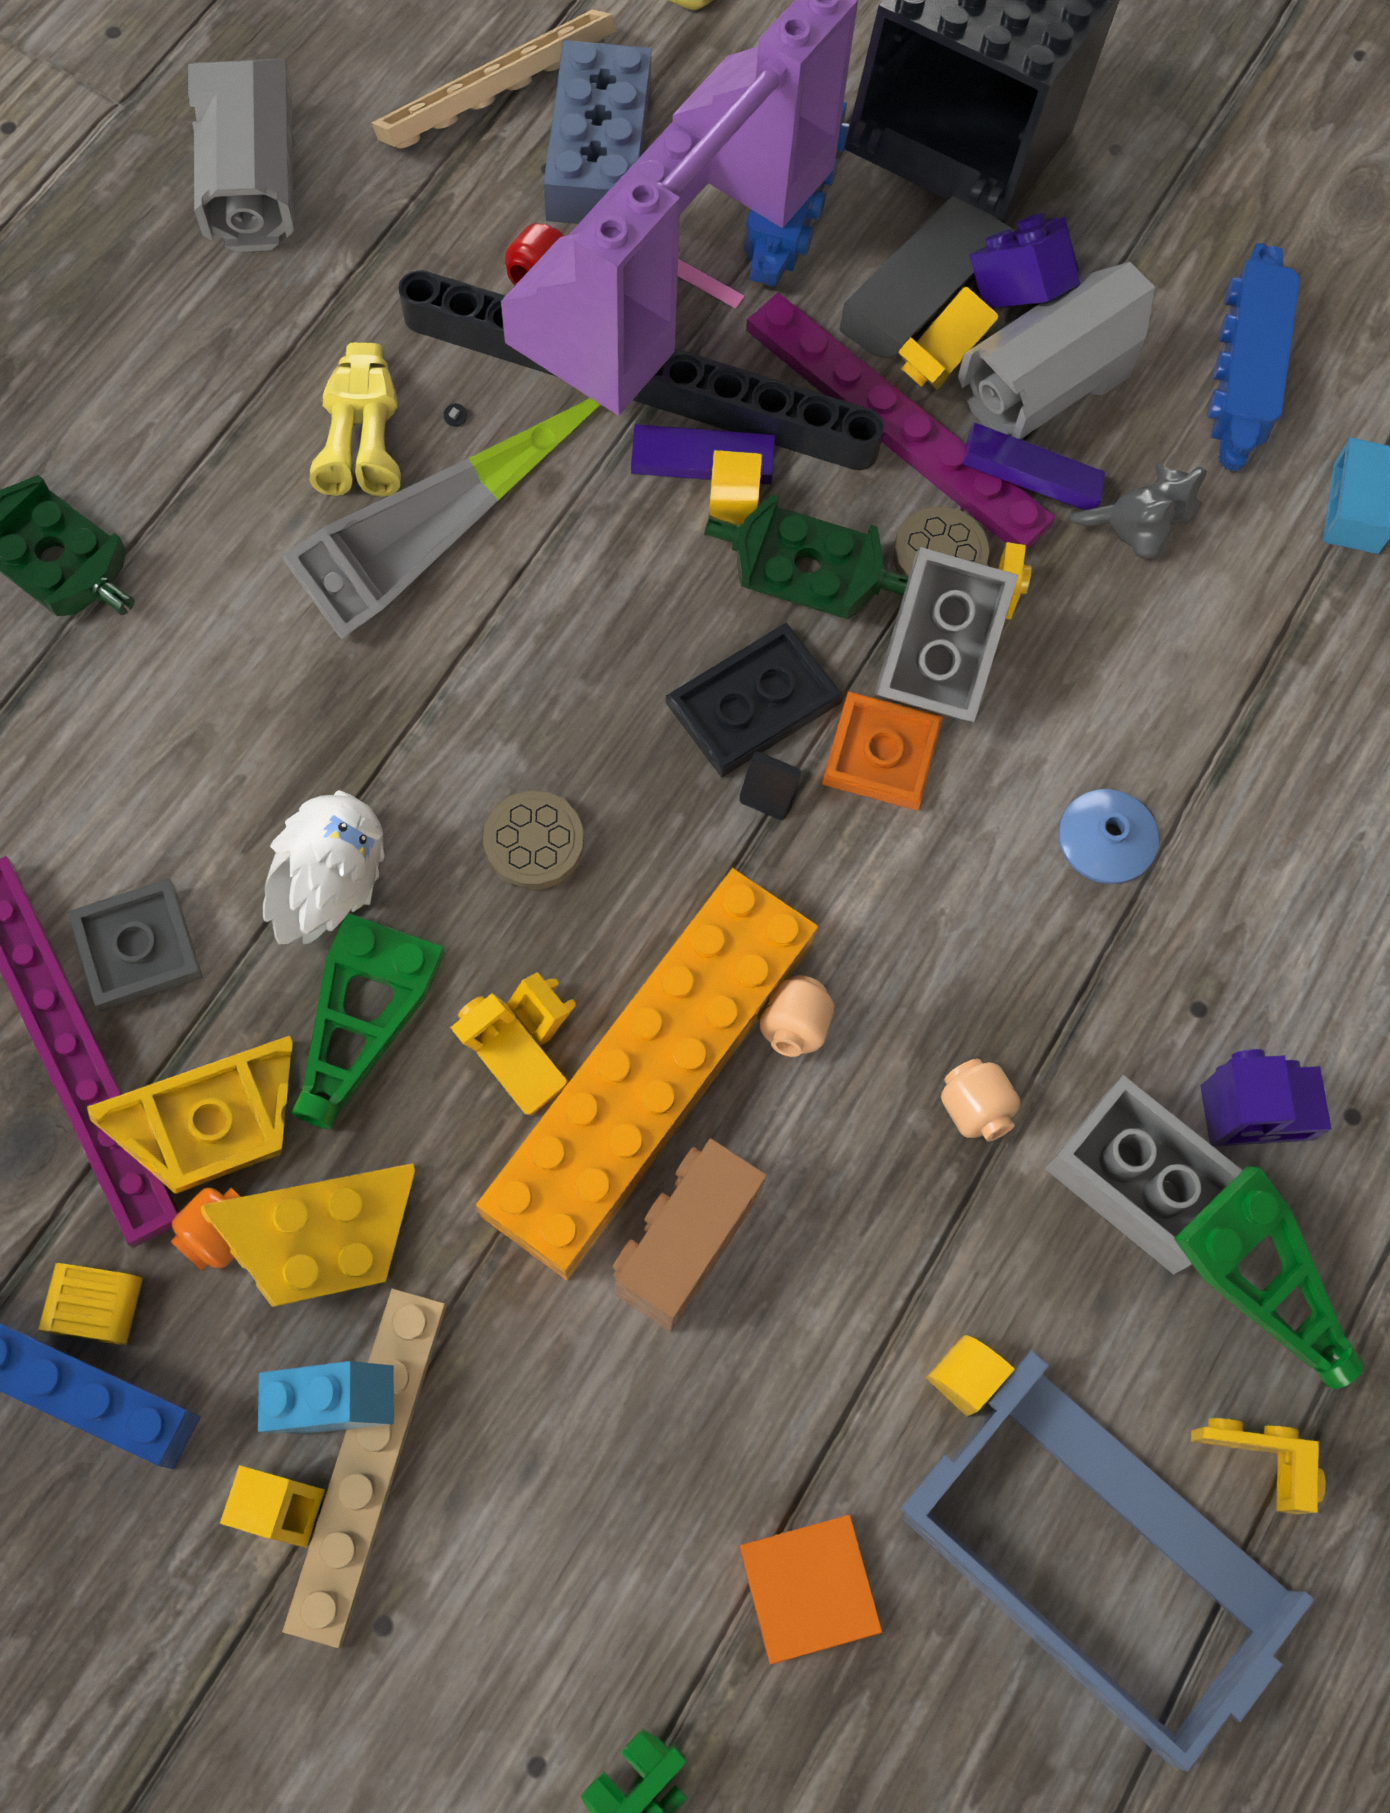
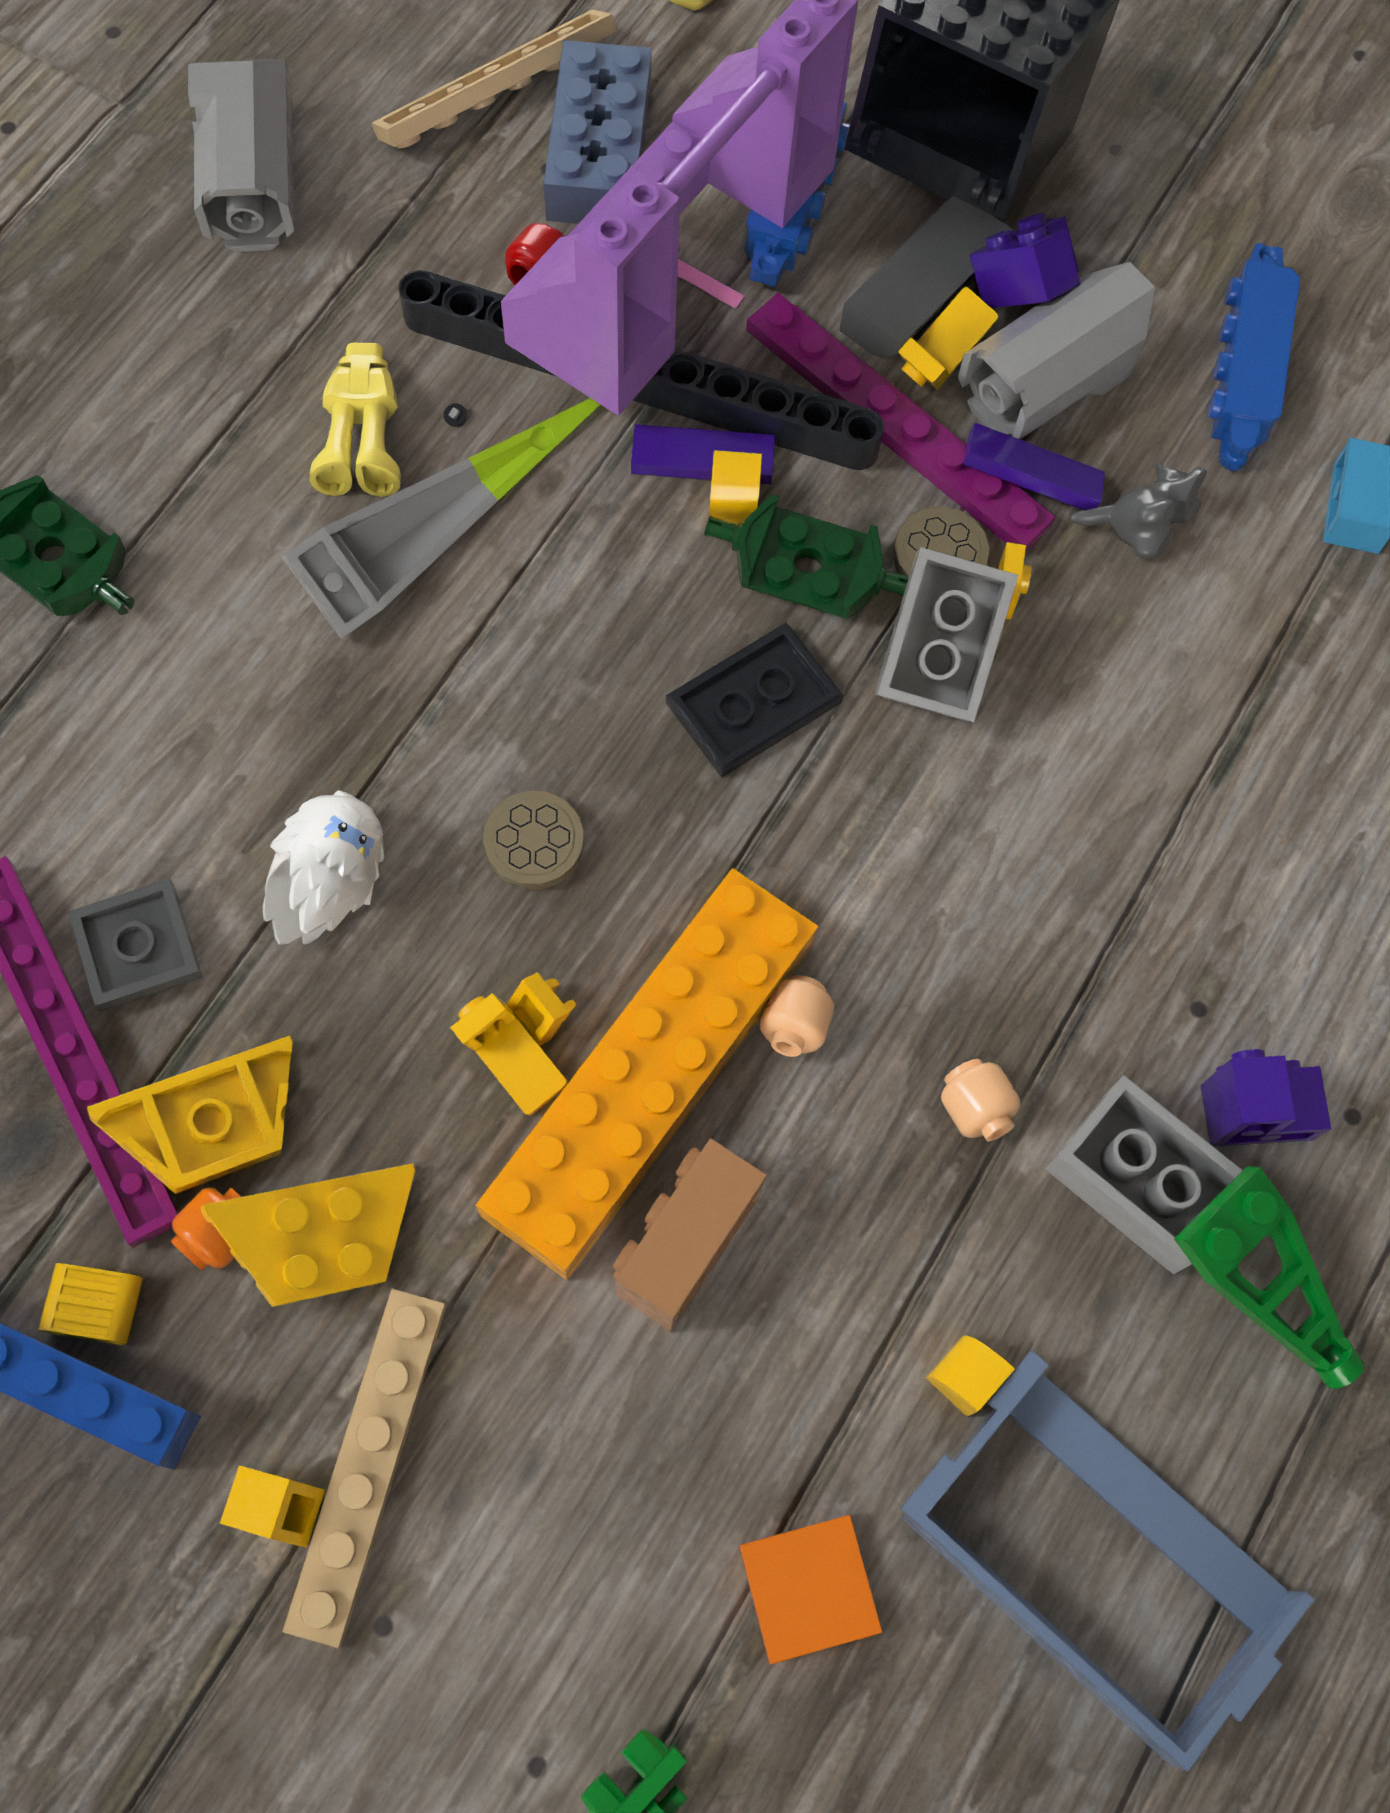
dark azure brick [258,1361,394,1434] -> none
green plate [291,913,445,1130] -> none
black slope [739,751,801,820] -> none
orange tile [822,691,943,811] -> none
medium blue dish [1058,789,1159,884] -> none
yellow bracket [1191,1418,1326,1515] -> none

